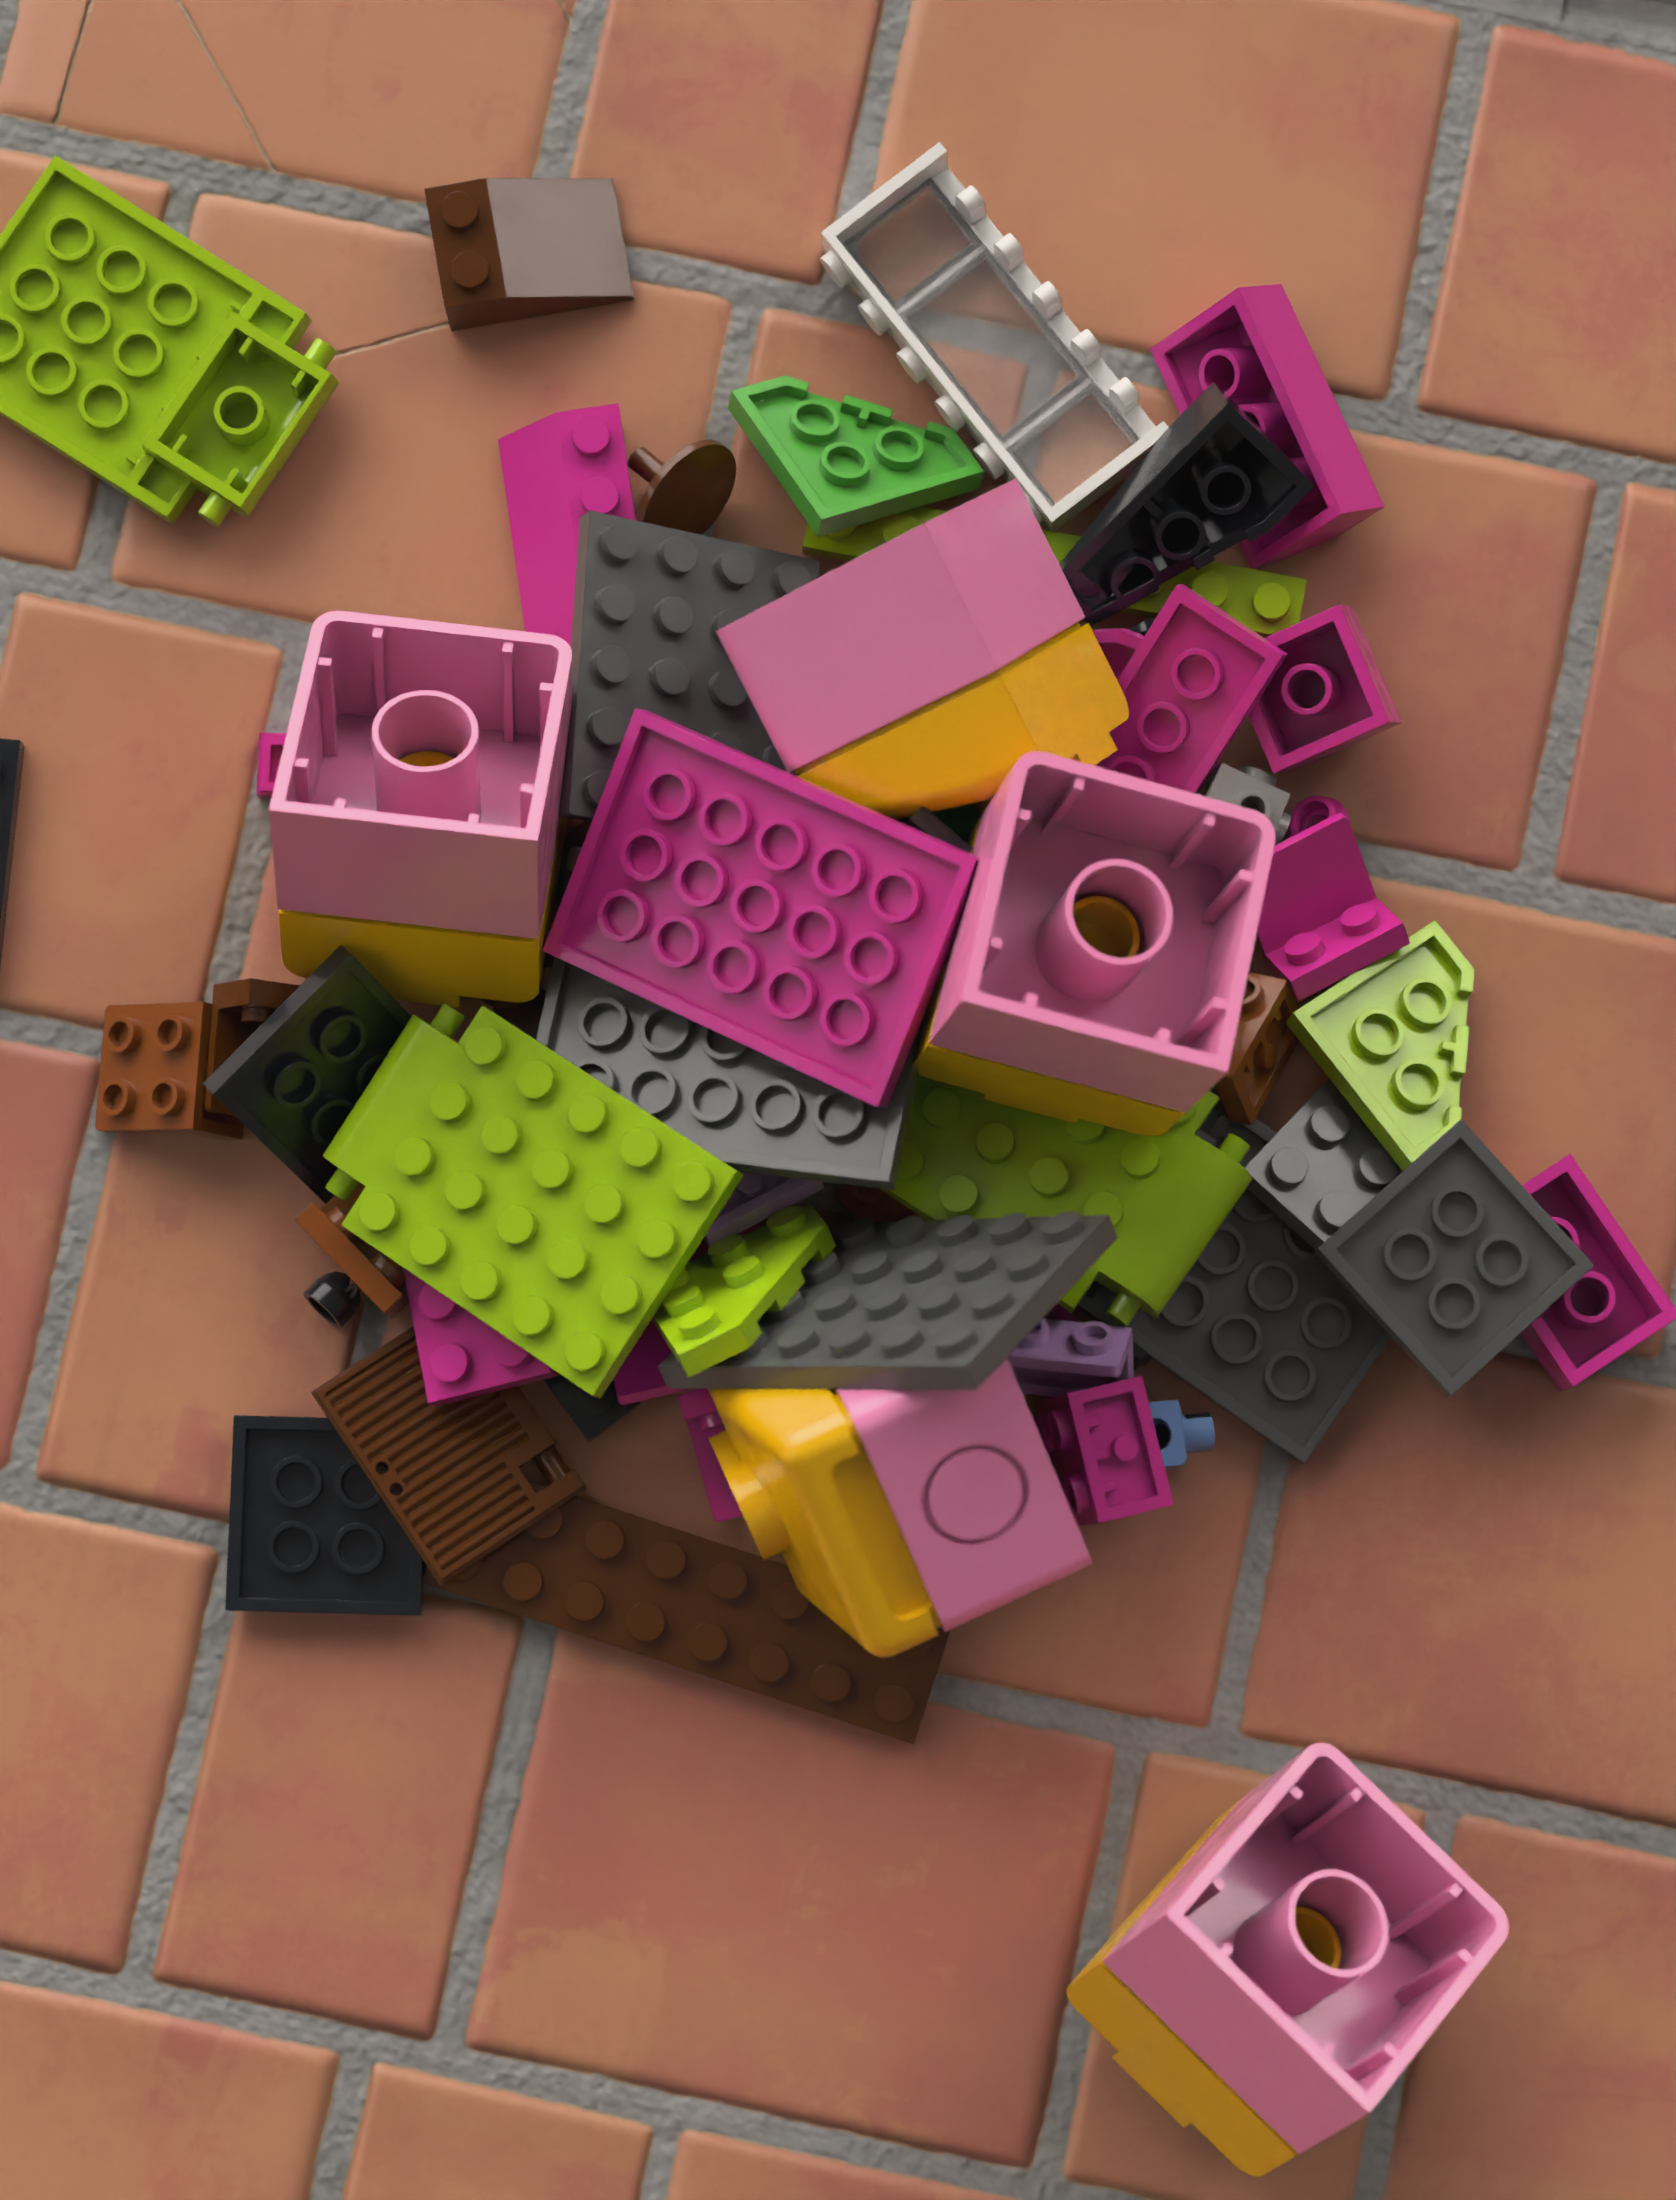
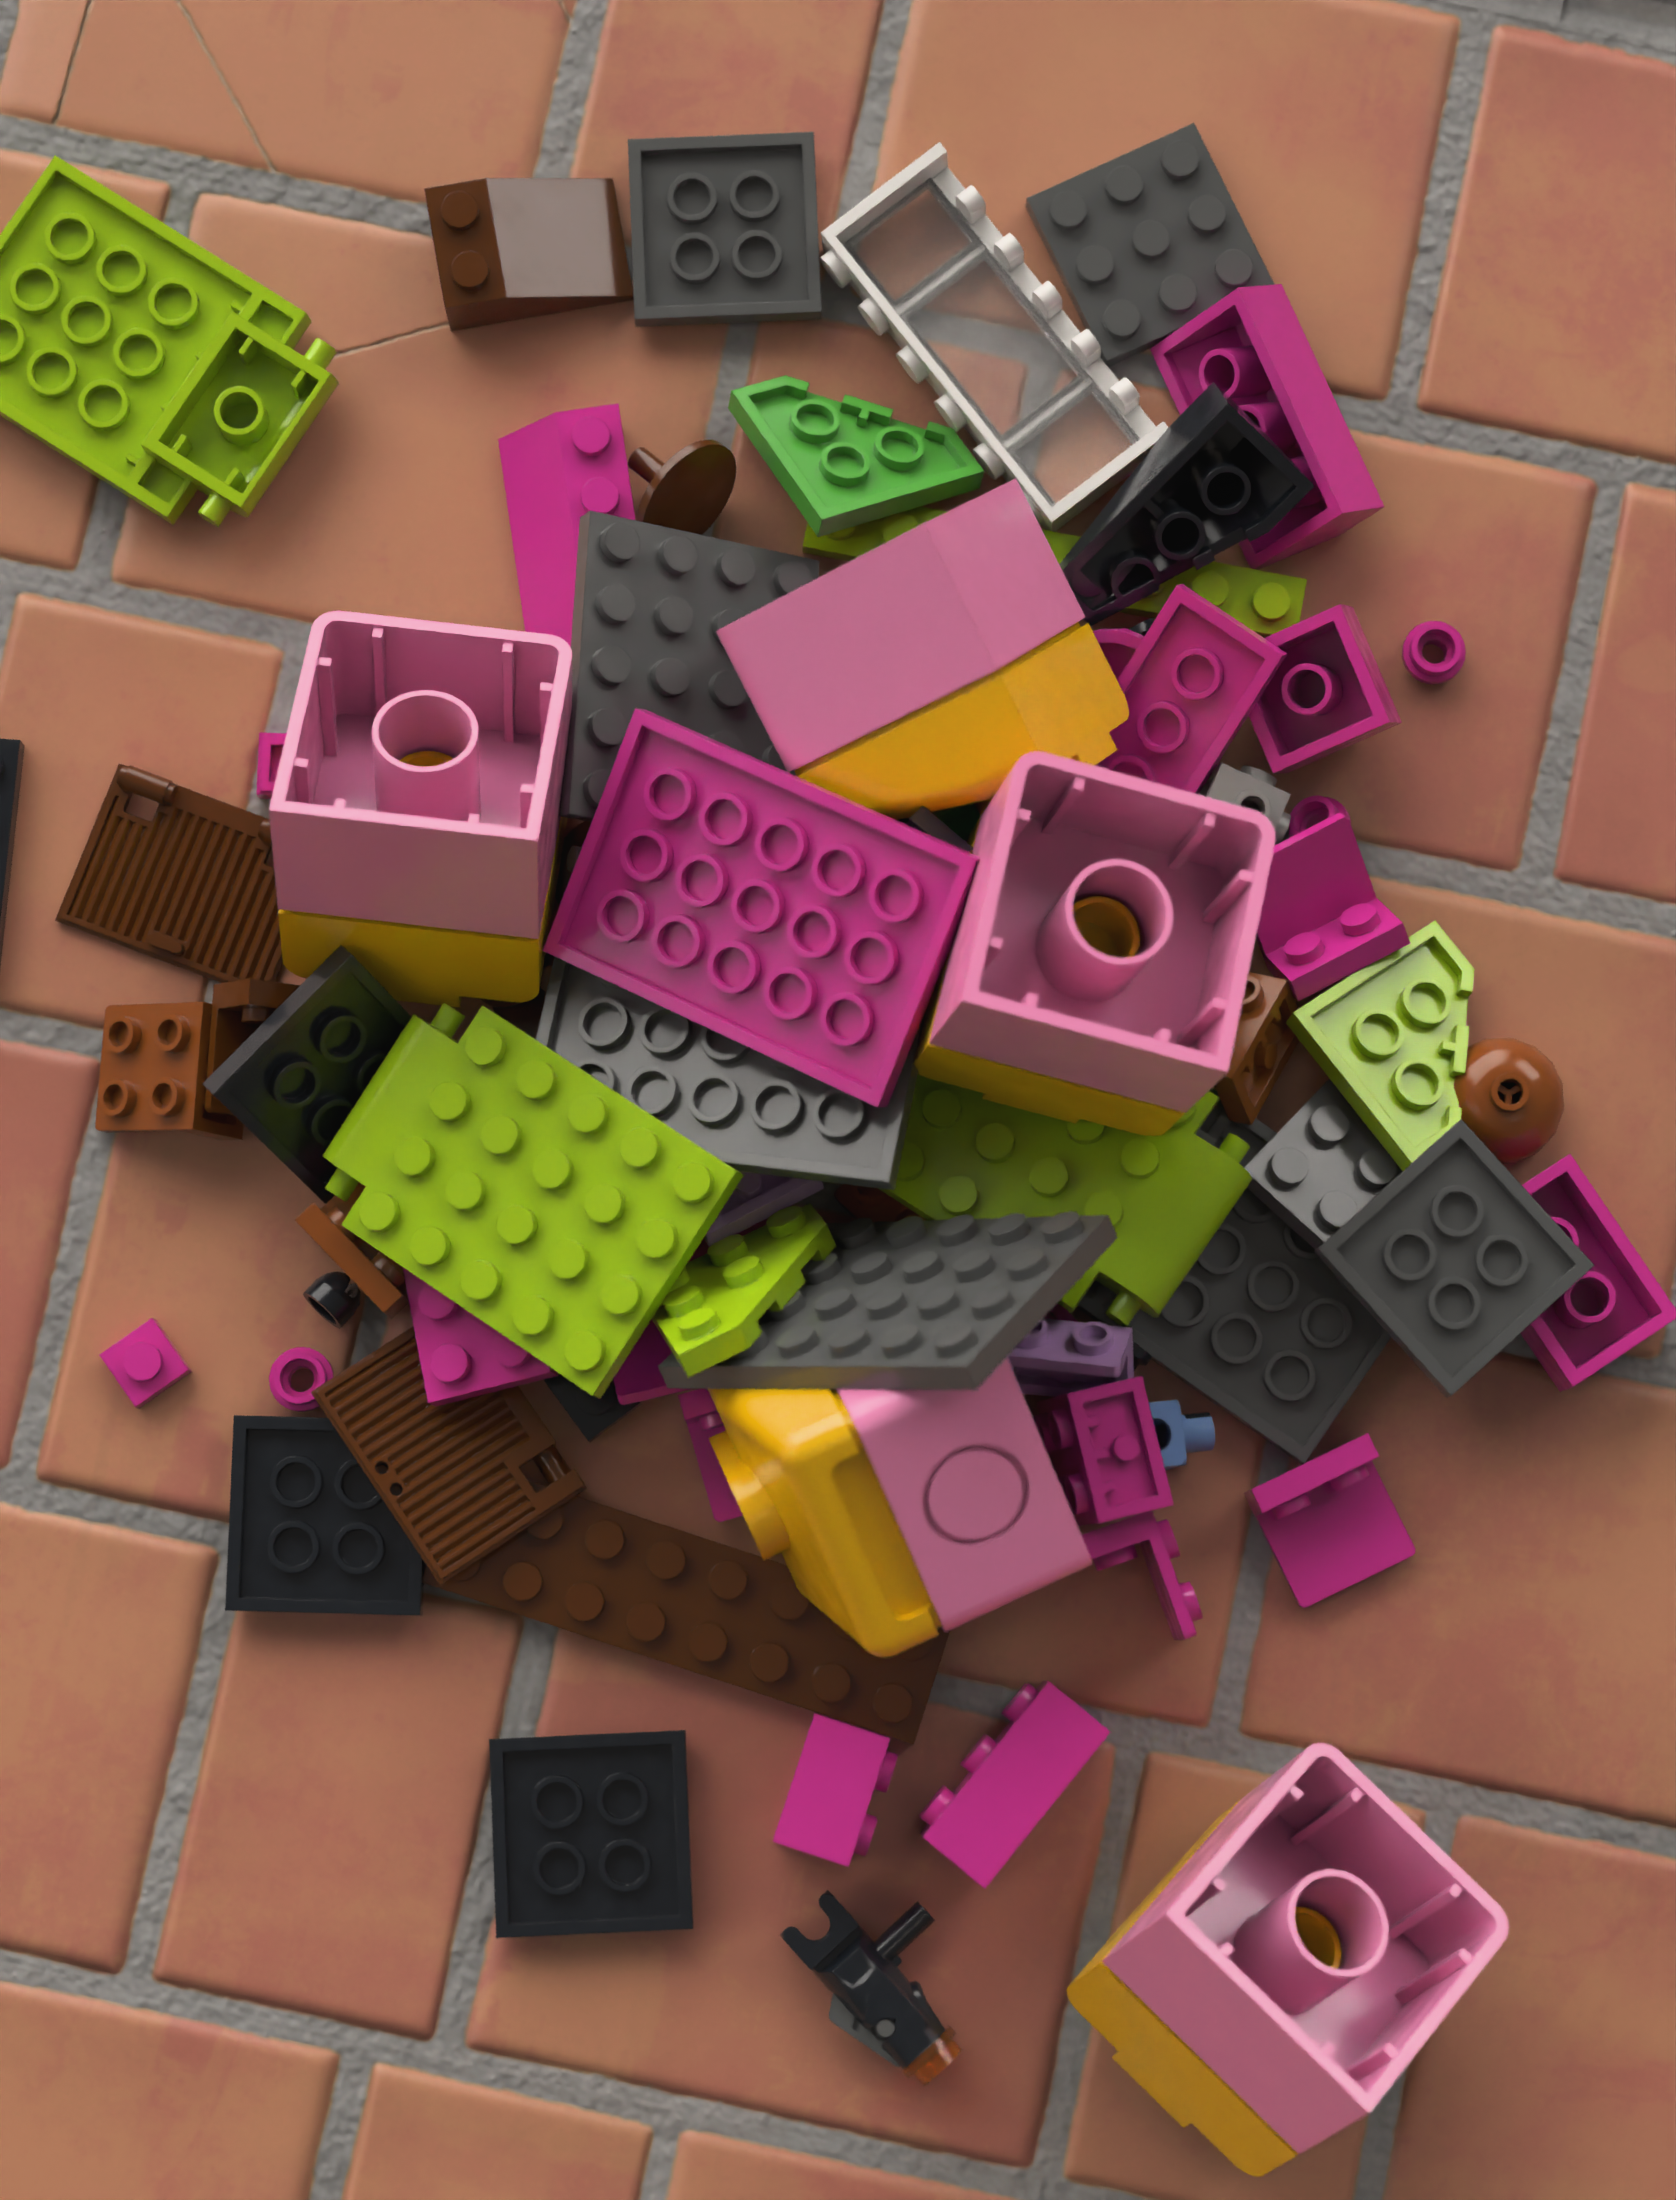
none -> reddish brown window [55,764,283,983]
none -> dark pink plate [99,1318,192,1409]
none -> dark pink plate [269,1347,334,1412]
none -> black plate [489,1730,694,1938]
none -> dark grey plate [628,132,822,327]
none -> dark pink brick [773,1713,898,1867]
none -> black piece [780,1890,962,2086]
none -> dark pink brick [919,1681,1110,1888]
none -> dark grey plate [1025,123,1275,367]
none -> dark pink bracket [1082,1510,1203,1640]
none -> dark pink bracket [1244,1433,1416,1608]
none -> dark pink plate [1402,621,1466,684]
none -> dark orange cylinder [1454,1038,1564,1164]

